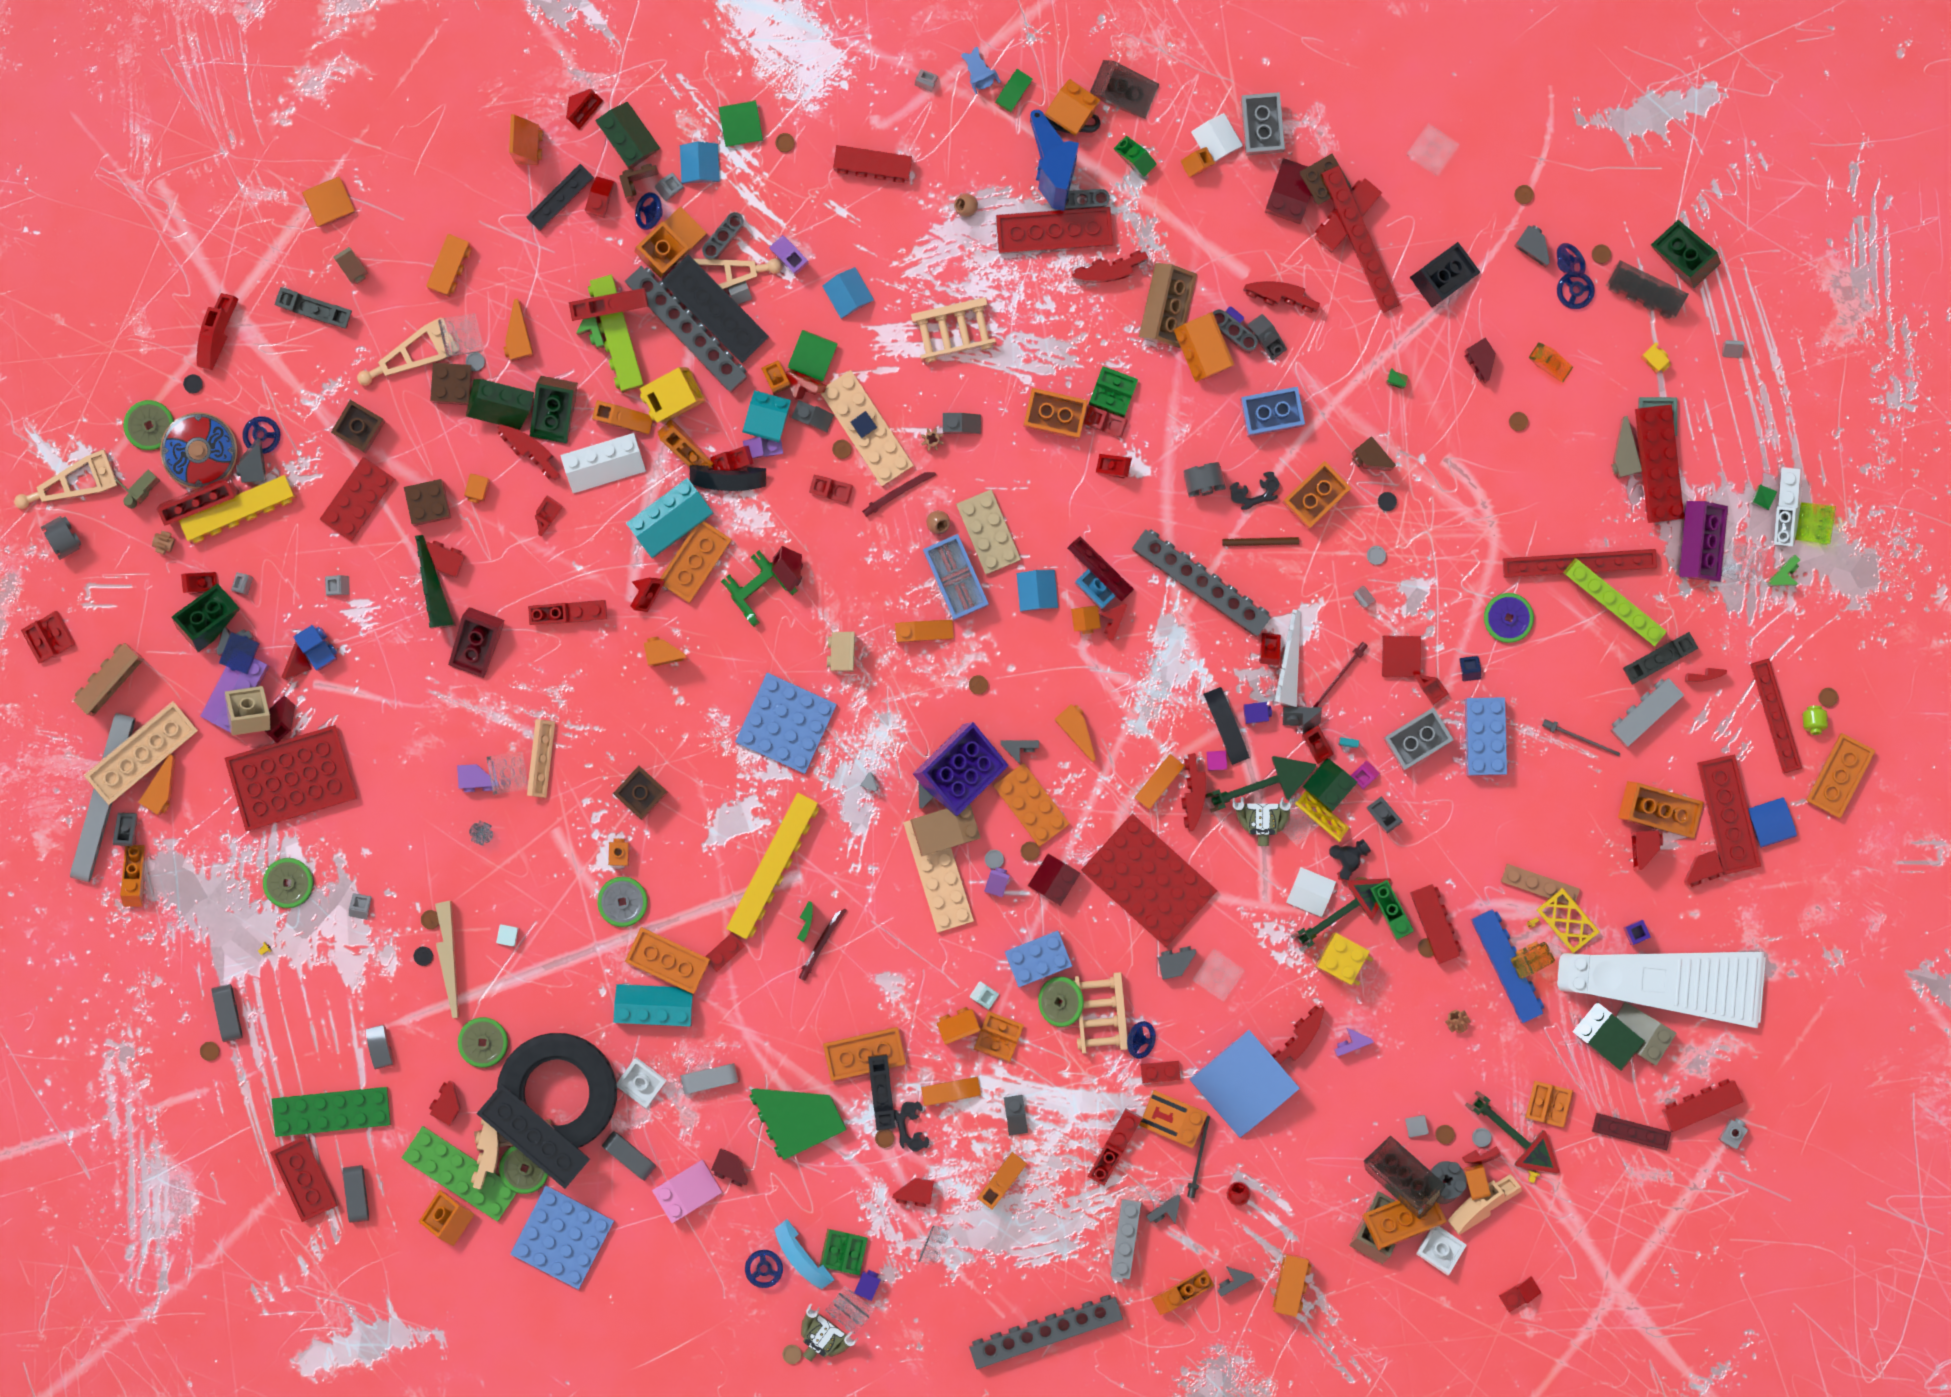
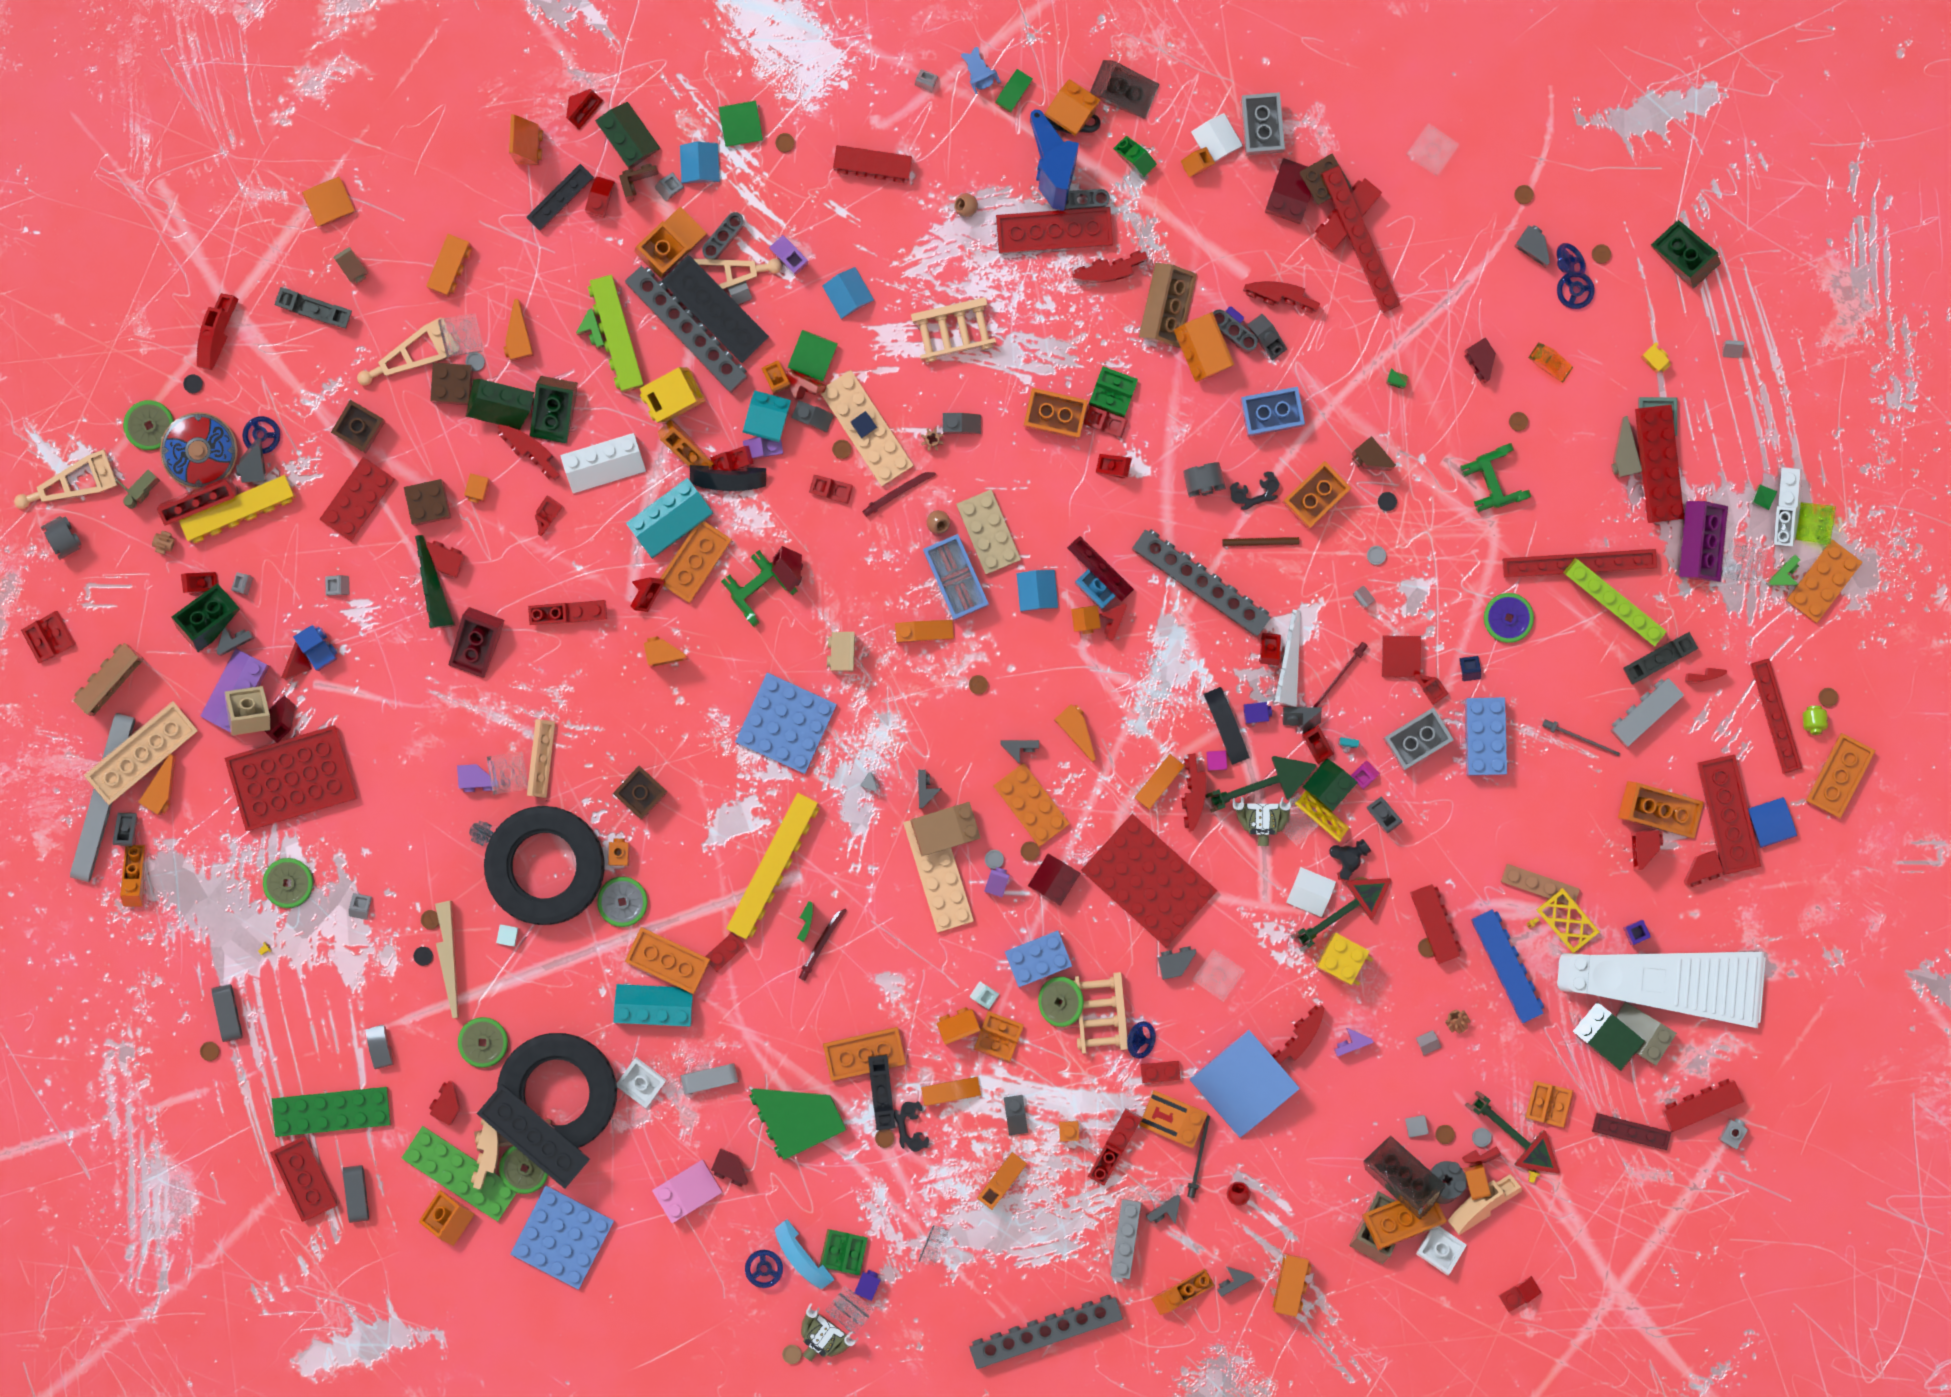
clear blue piece [219,632,260,674] -> none
red slope [568,288,649,321] -> none
orange slope [592,400,653,435] -> none
dark grey beam [601,1131,656,1181] -> none
clear blue piece [635,192,663,230] -> none
red slope [892,1178,934,1207] -> none
dark purple slope [913,722,1009,816] -> none
green slope [1370,880,1414,941] -> none
black slope [1410,242,1480,308] -> none
clear yellow brick [1511,941,1555,979] -> none
clear smoke slope [1605,260,1689,320] -> none
none -> black tyre [484,806,605,925]
none -> orange brick [1059,1120,1079,1141]
none -> light grey slope [1416,1030,1441,1056]
none -> green connector [1460,443,1532,513]
none -> orange plate [1785,539,1863,623]

